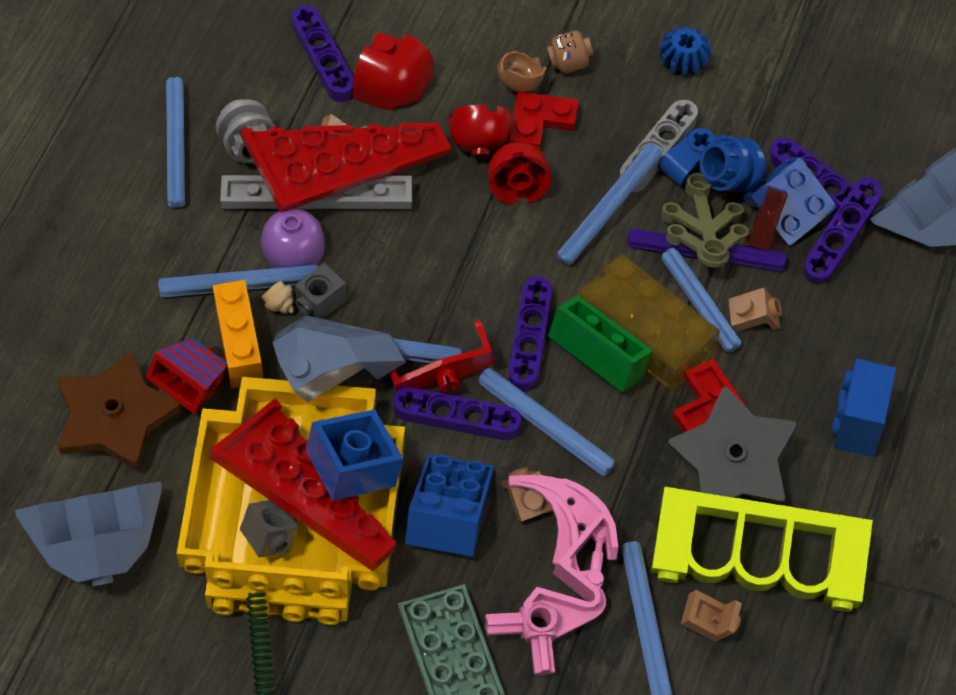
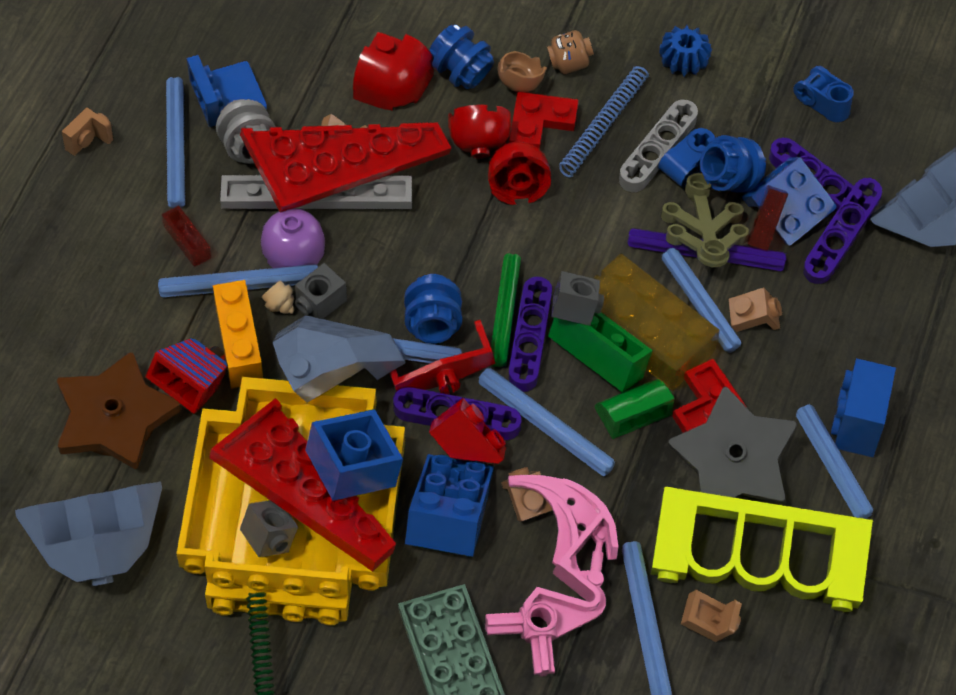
dark purple beam [292,5,354,102] -> none
medium blue axle [557,143,661,266] -> none
none -> medium nougat bracket [62,107,113,156]
none -> clear red piece [161,205,211,267]
none -> blue bracket [187,55,267,127]
none -> blue piece [404,274,462,344]
none -> blue piece [429,24,494,89]
none -> red slope [429,398,506,464]
none -> green axle [491,253,521,368]
none -> dark grey brick [551,271,604,326]
none -> medium blue piece [559,66,649,177]
none -> green brick [594,379,675,439]
none -> blue piece [793,66,854,122]
none -> medium blue axle [796,404,873,519]

